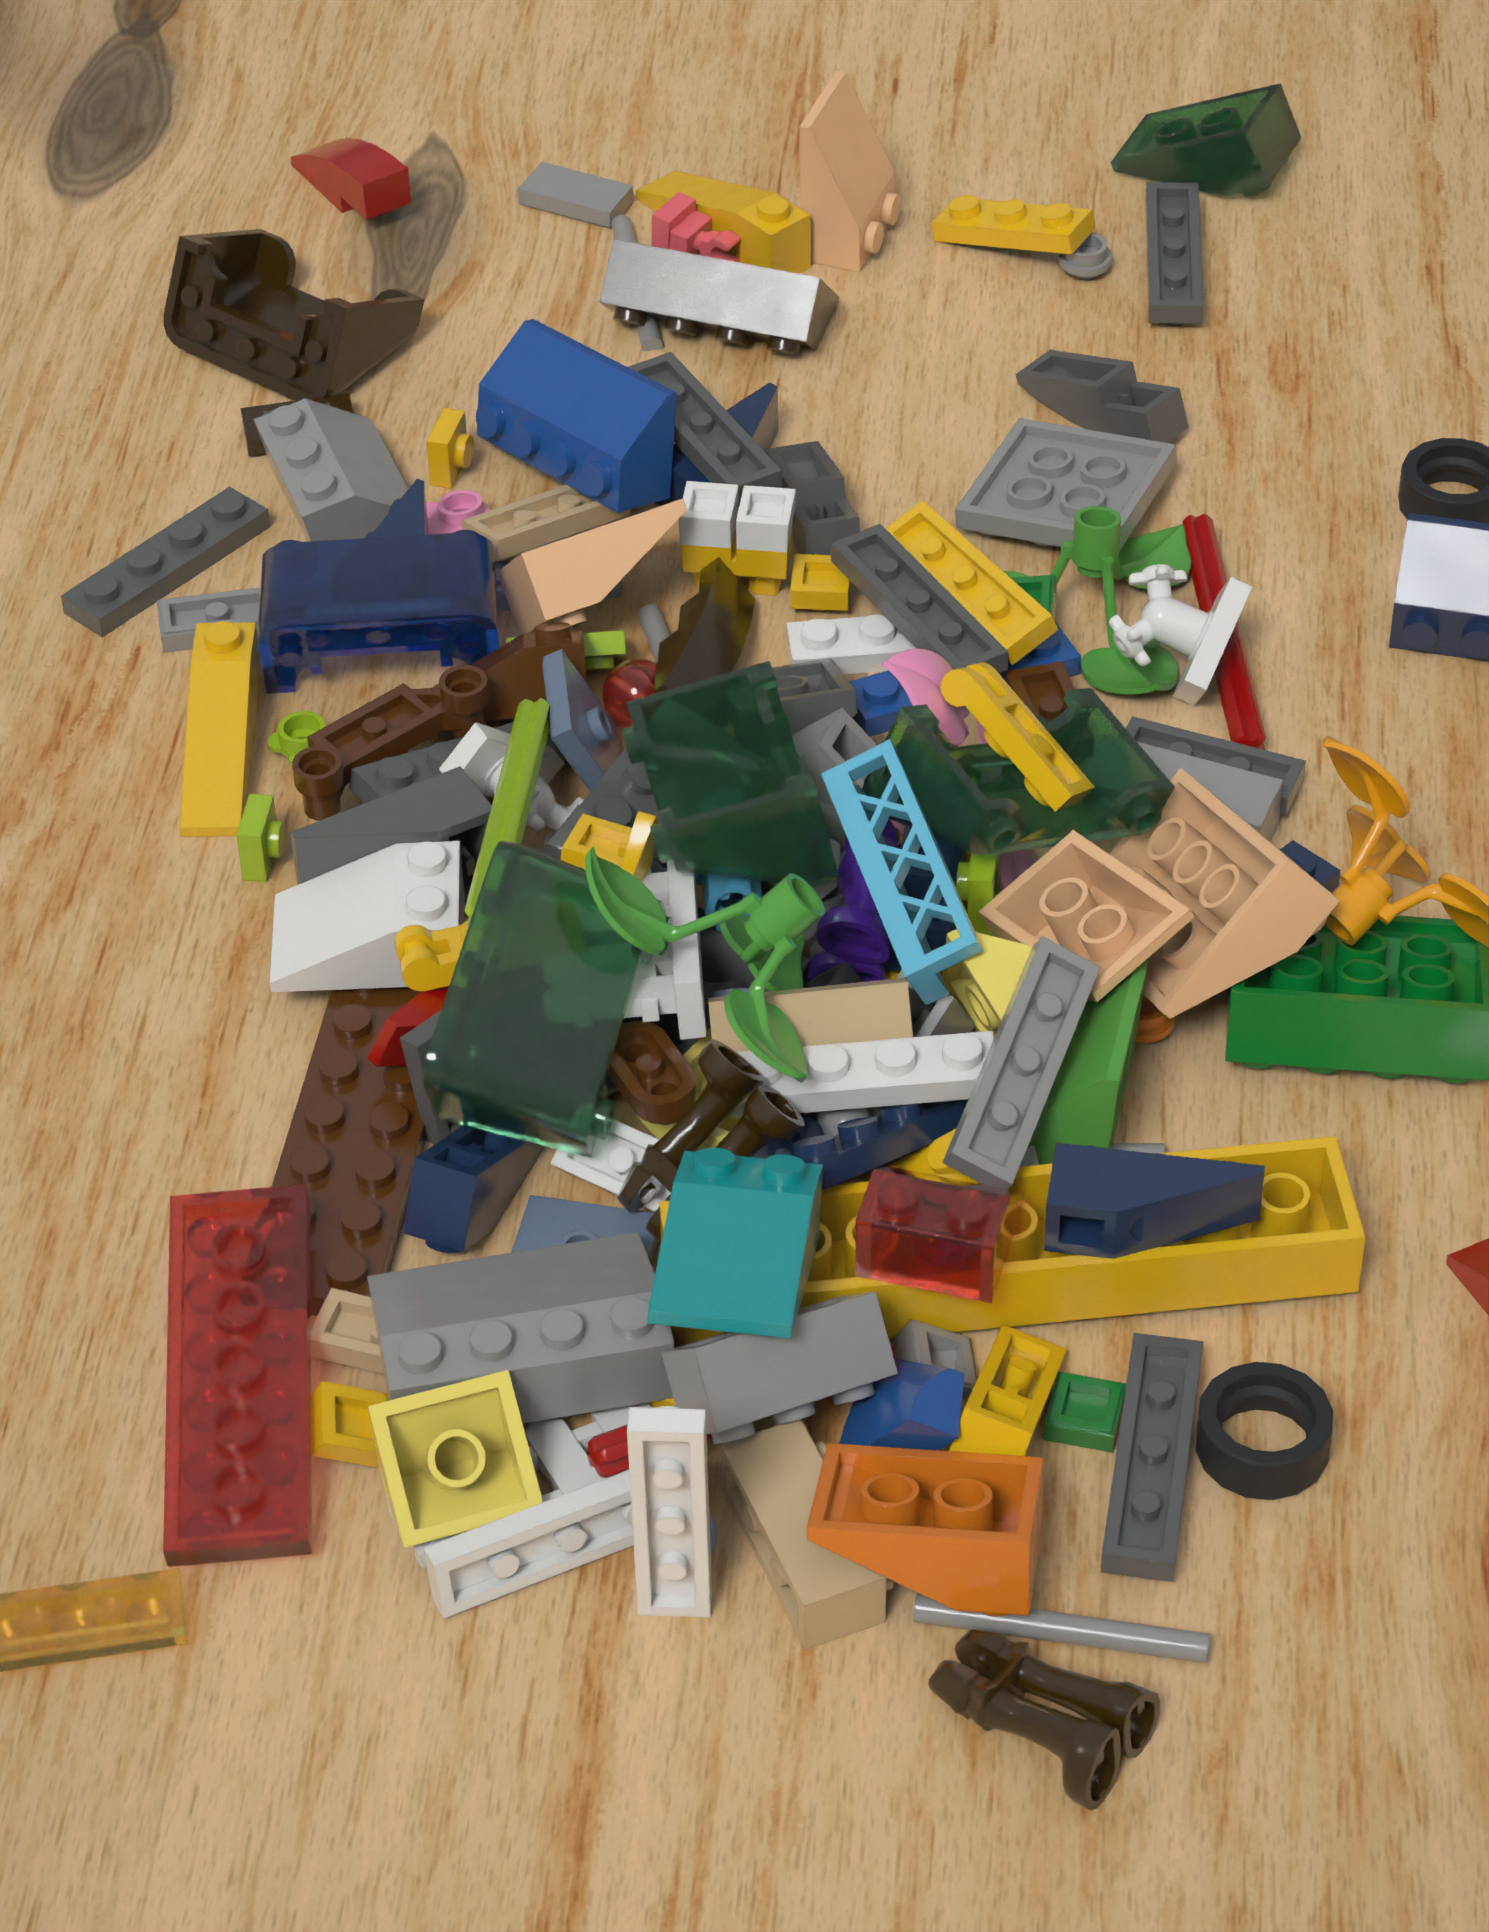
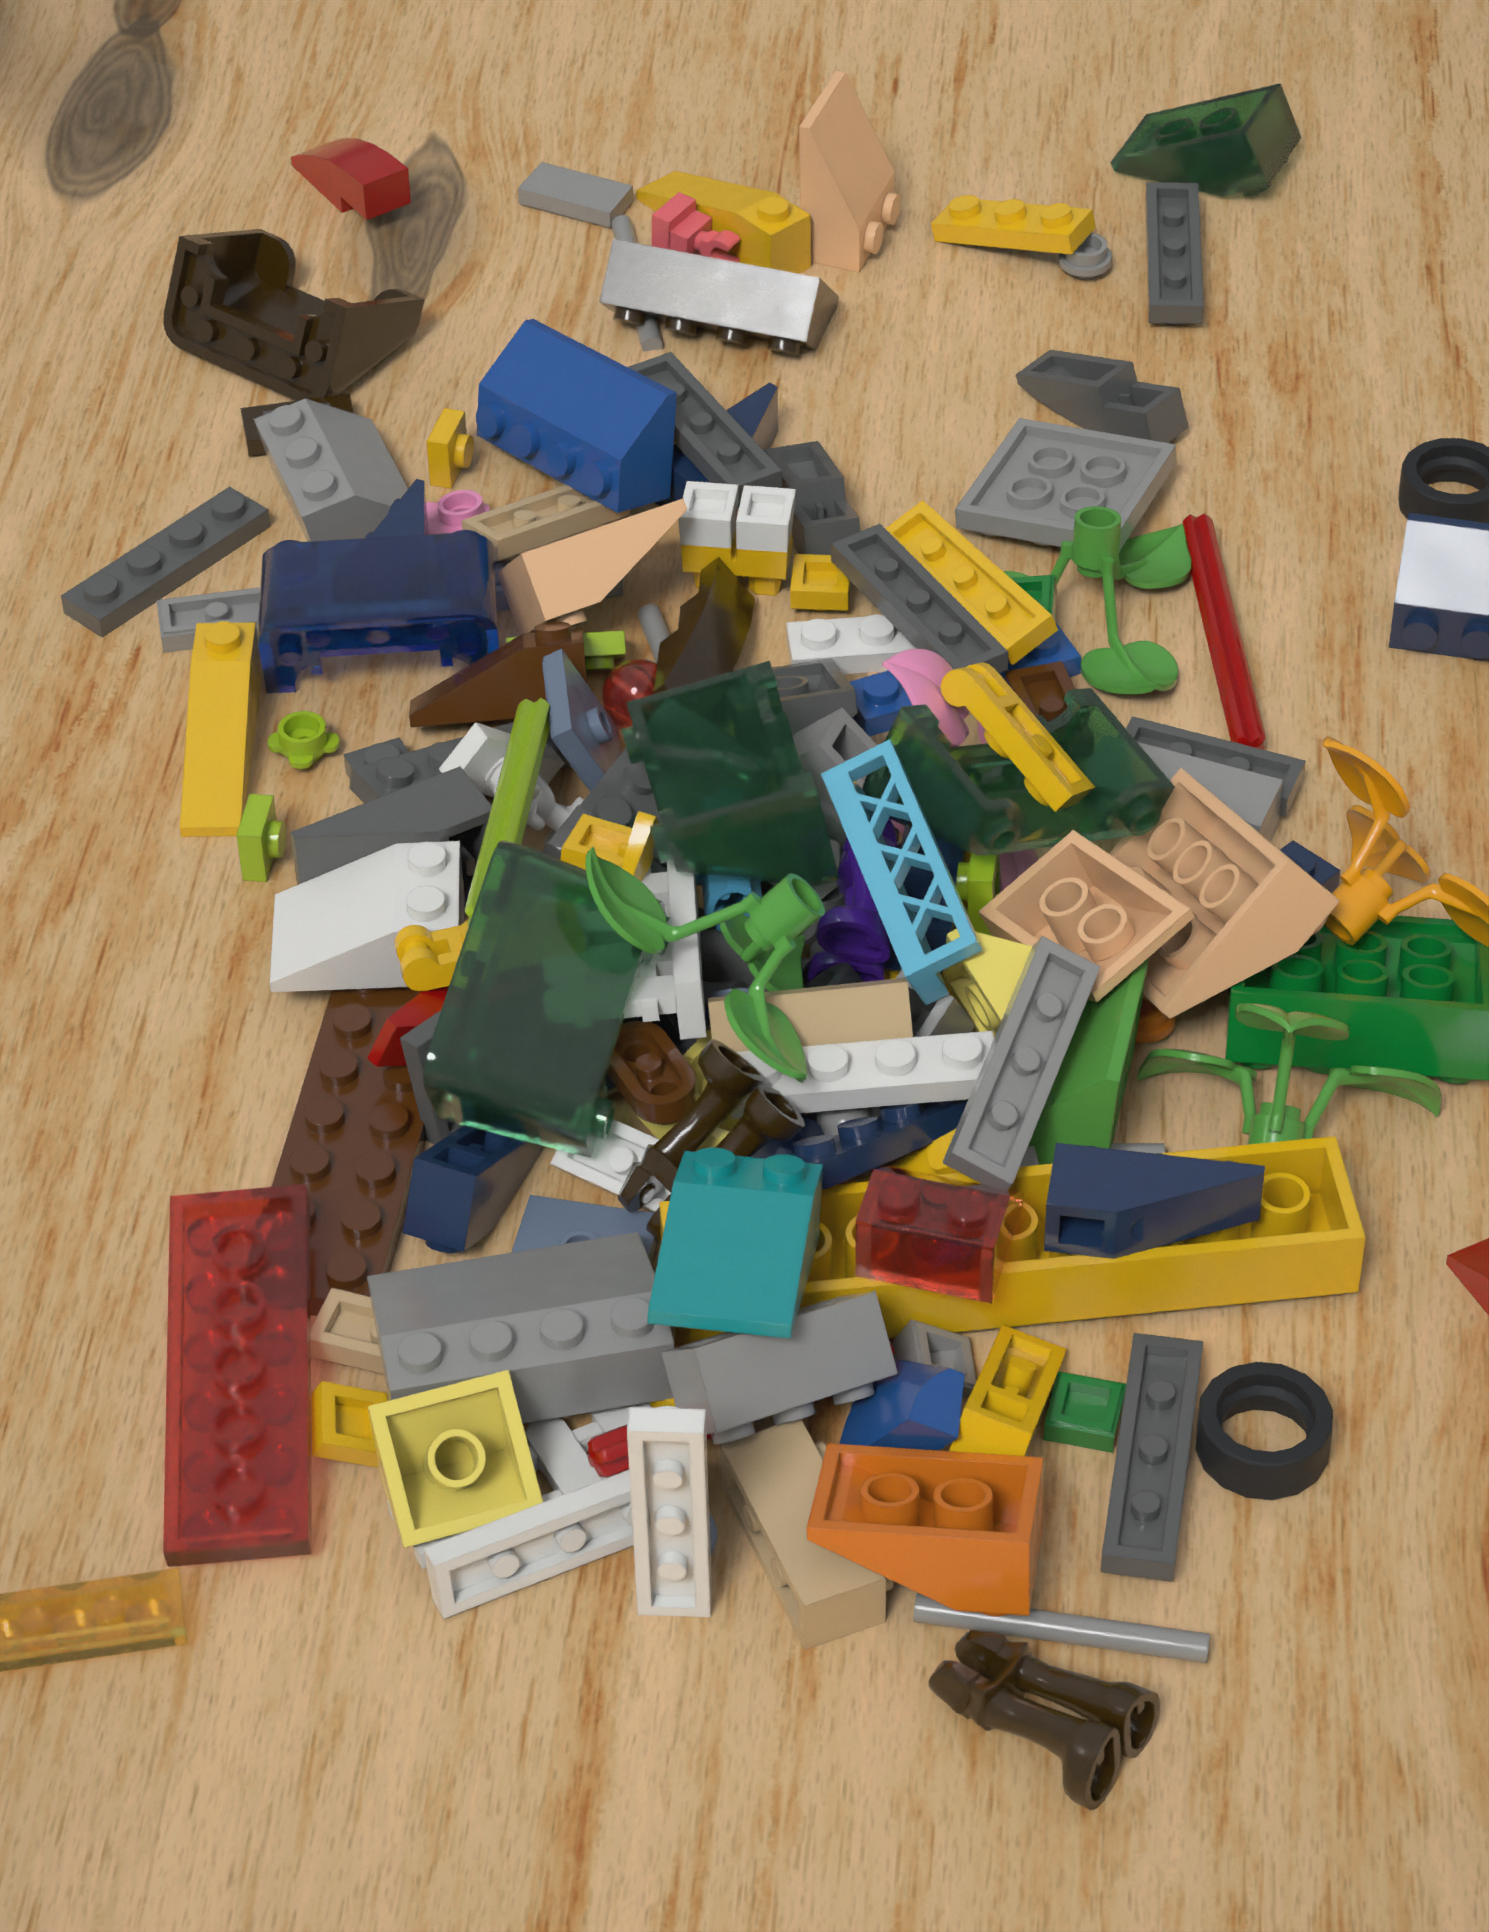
reddish brown plate [292,665,489,821] -> none
white piece [1109,564,1252,706] -> none
none -> bright green plant [1137,1004,1442,1145]

